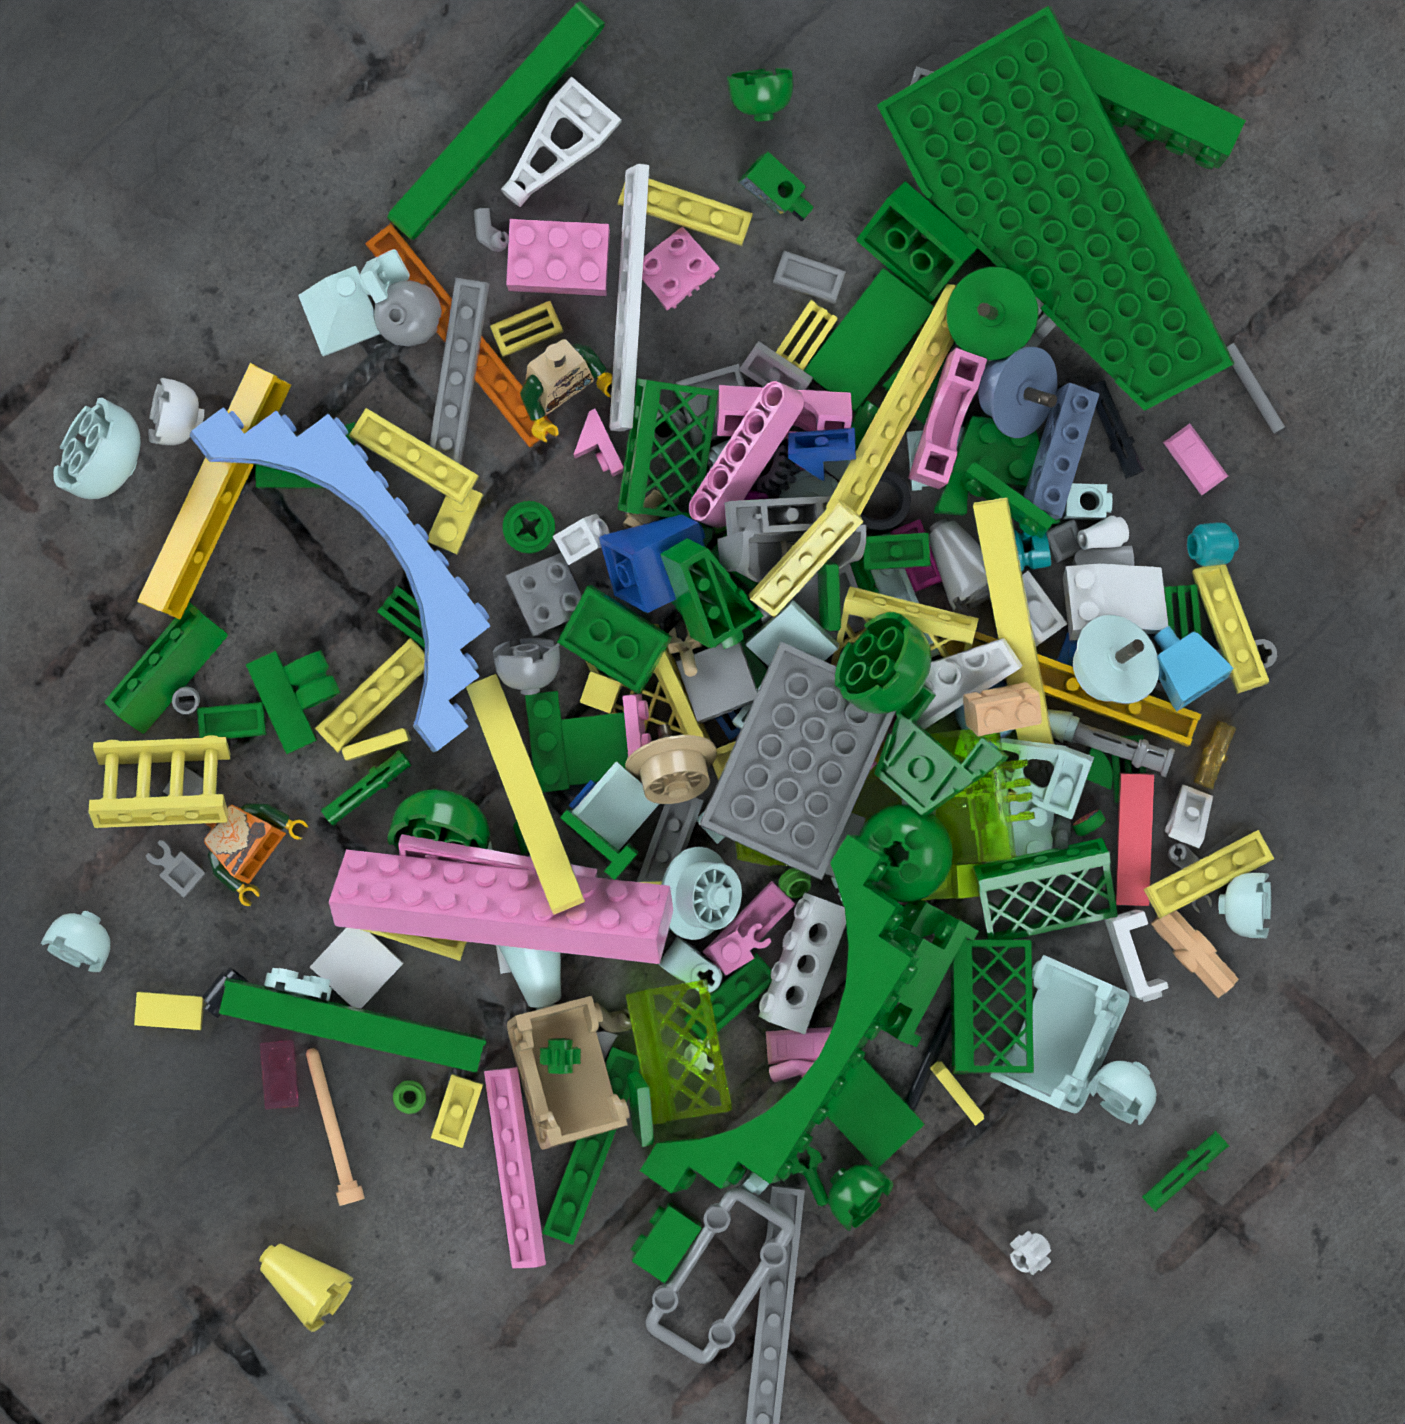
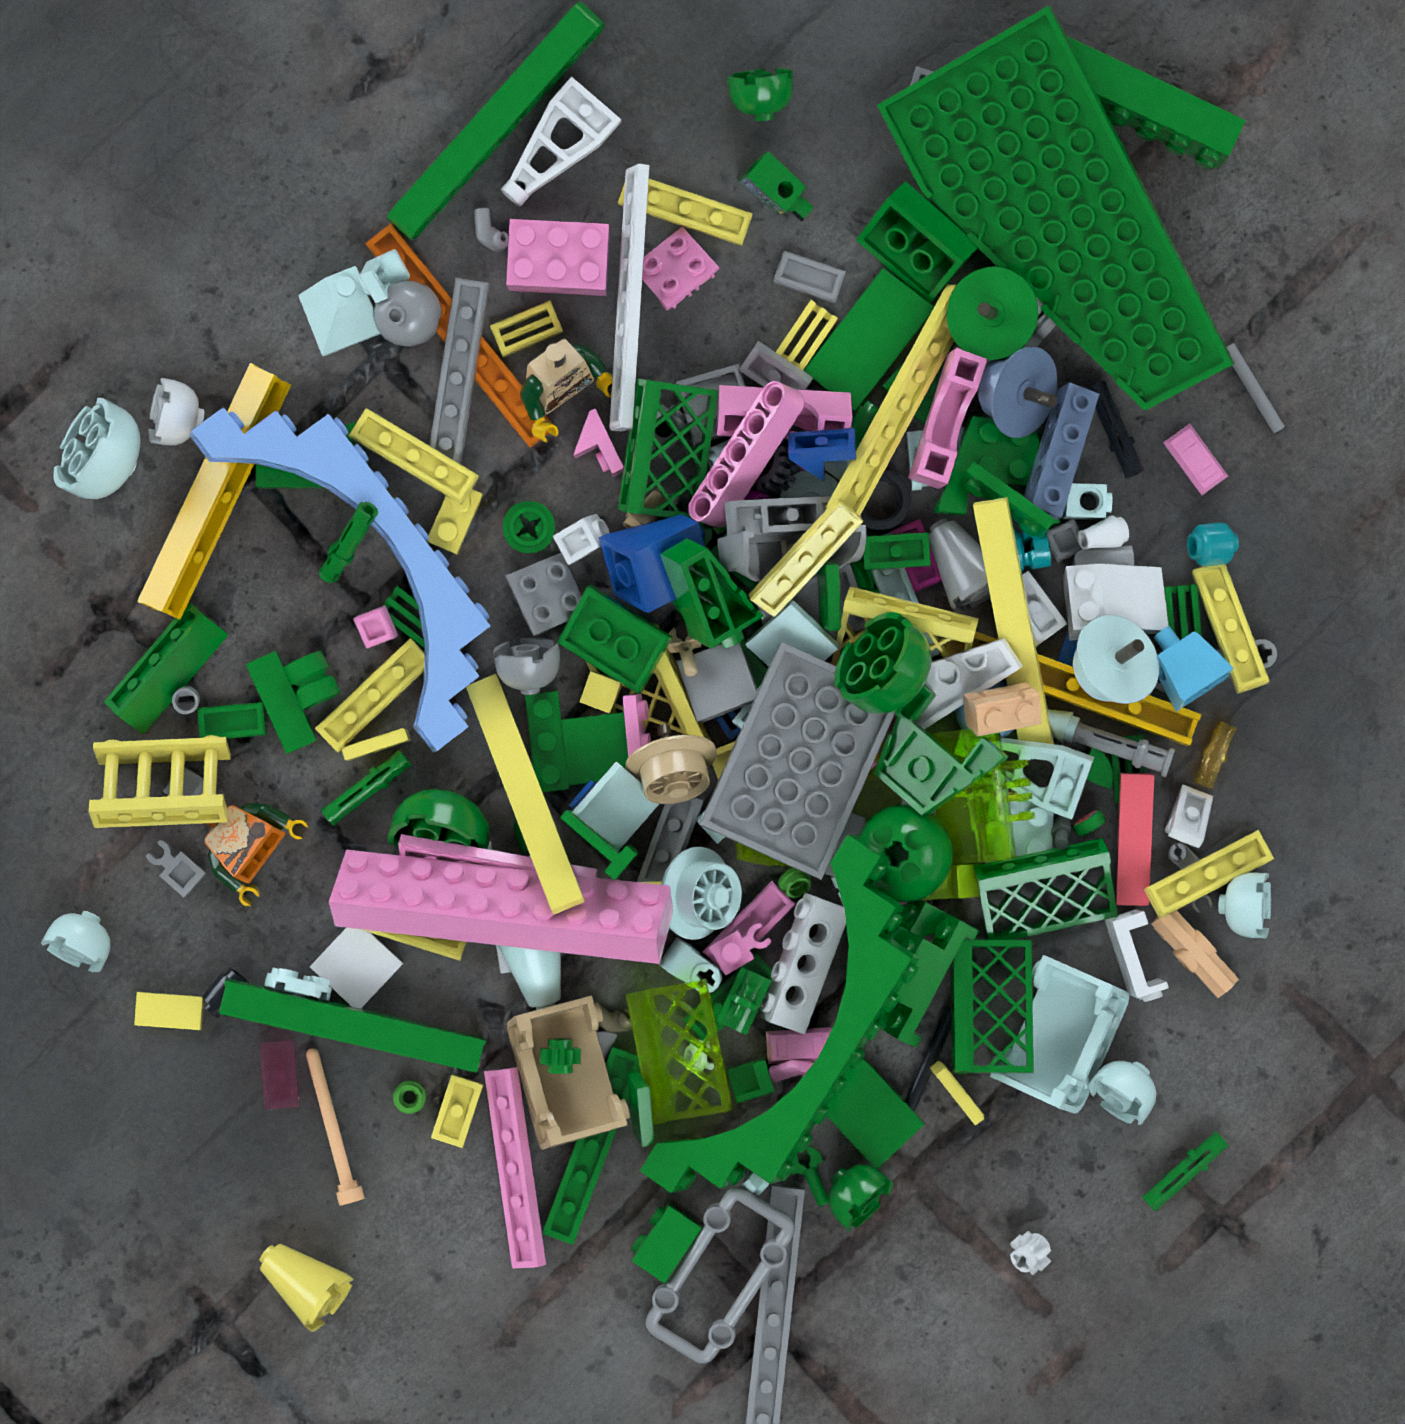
none -> green pin [318,502,378,583]
none -> bright pink tile [353,605,398,649]
none -> green hips [716,967,771,1035]
none -> green panel [727,1058,775,1103]

